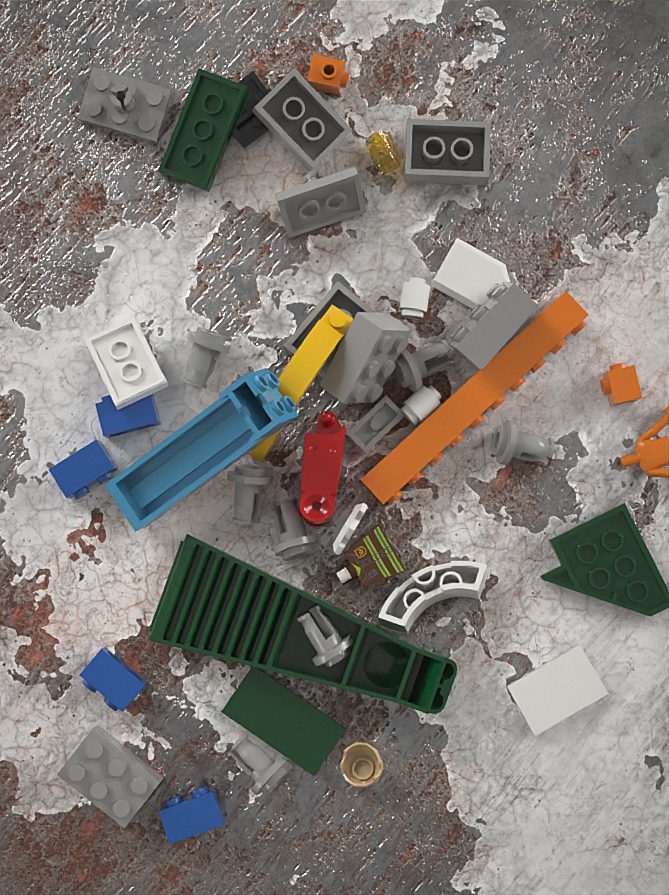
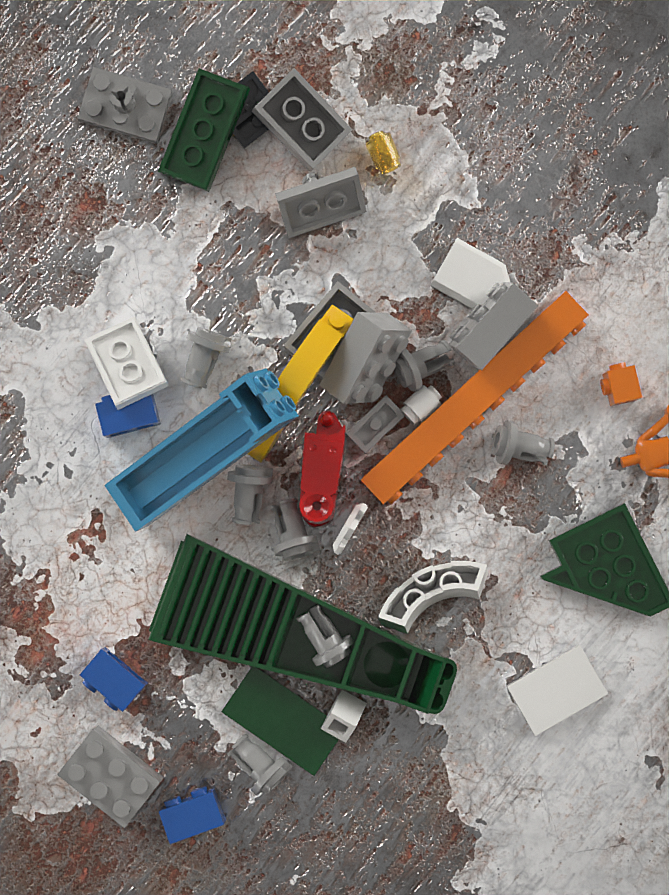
blue brick [49,439,118,500] -> none
orange brick [307,54,350,96] -> none
torso [335,524,406,587] -> none
tan hair [340,742,383,788] -> none
white brick [399,277,431,320] -> none
light grey brick [404,119,491,185] -> none
none -> white brick [321,690,367,743]

